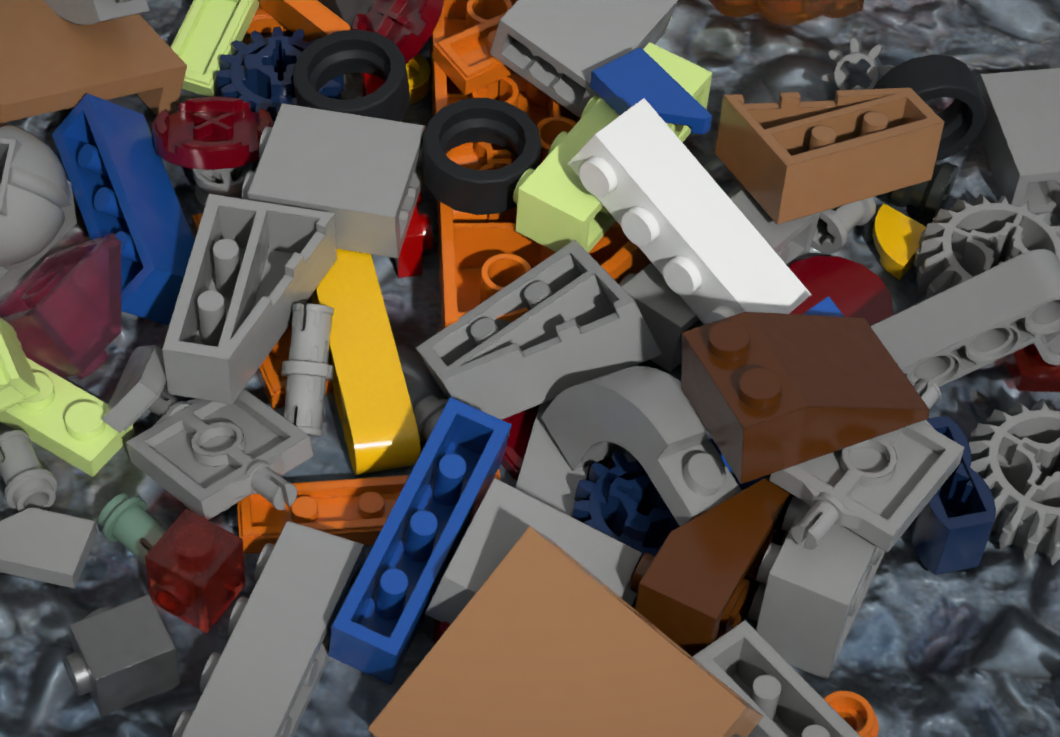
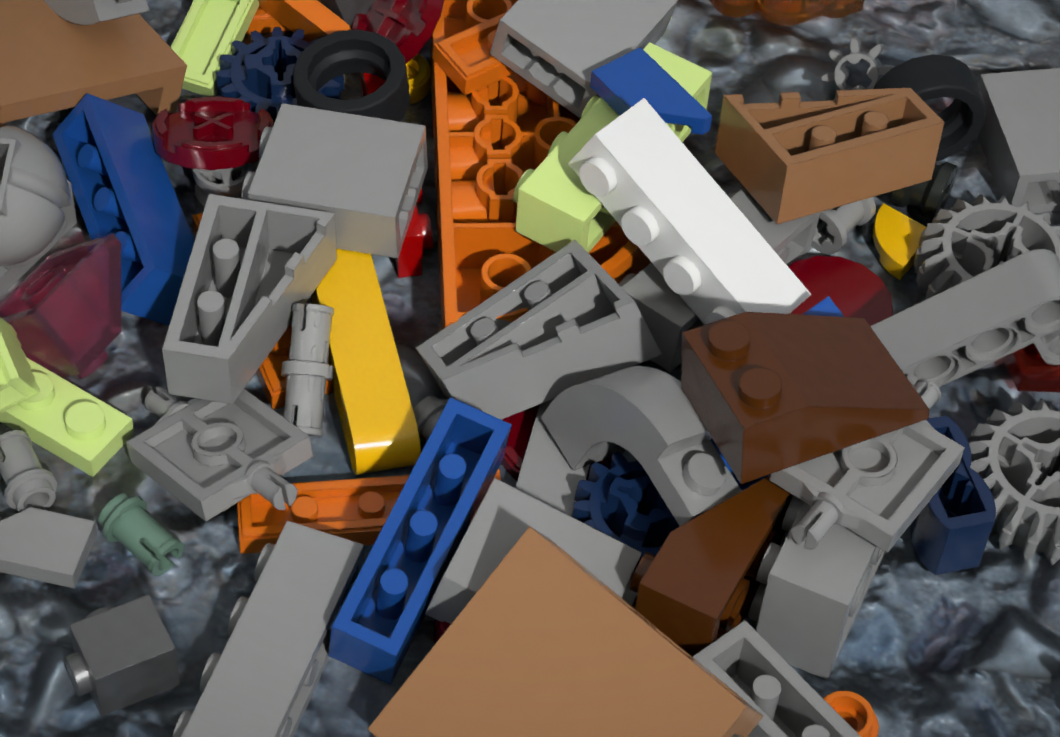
light grey tile [101,345,167,433] -> none
clear red brick [145,509,246,633] -> none
black tyre [422,98,542,215] -> none

